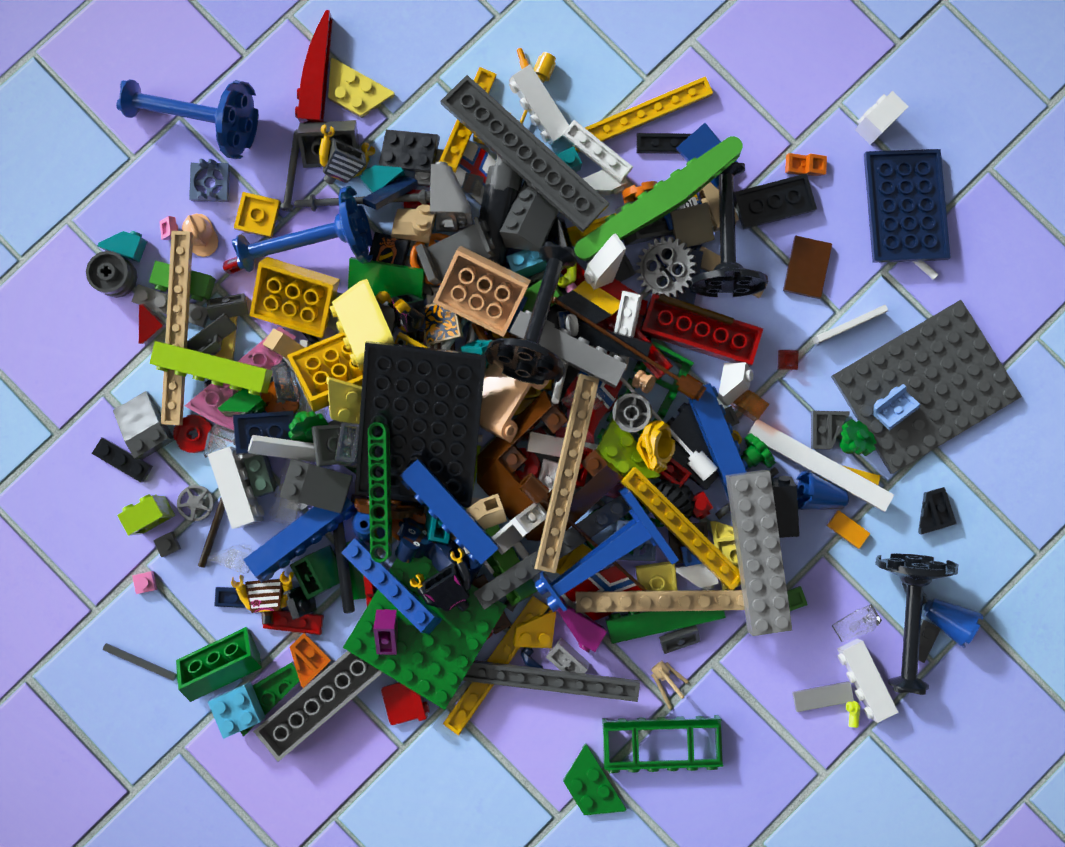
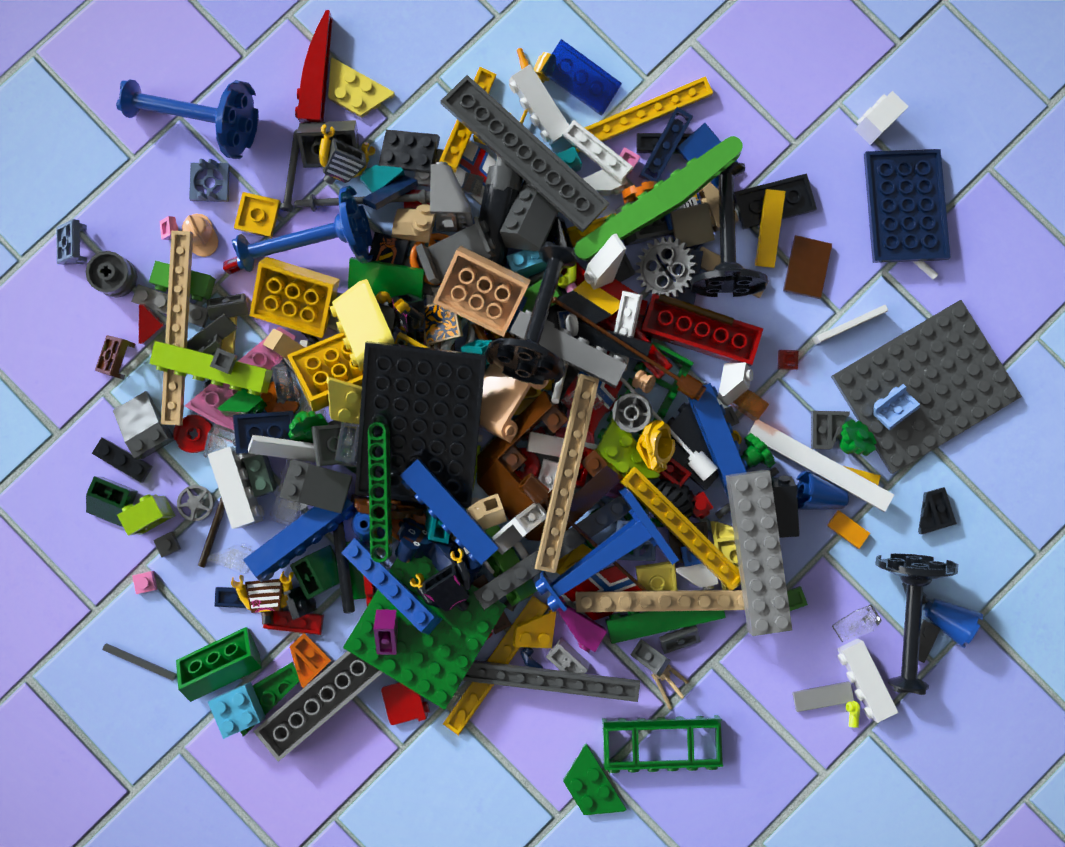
teal slope [97,230,147,263] -> none
orange slope [785,153,827,176] -> none
none -> sand blue piece [56,219,87,265]
none -> dark green slope [86,476,138,527]
none -> reddish brown piece [95,335,136,380]
none -> dark grey plate [210,348,238,374]
none -> clear blue tile [540,39,622,116]
none -> bright pink plate [619,147,641,174]
none -> dark grey plate [630,639,671,677]
none -> dark blue piece [638,107,693,182]
none -> yellow tile [754,189,786,268]

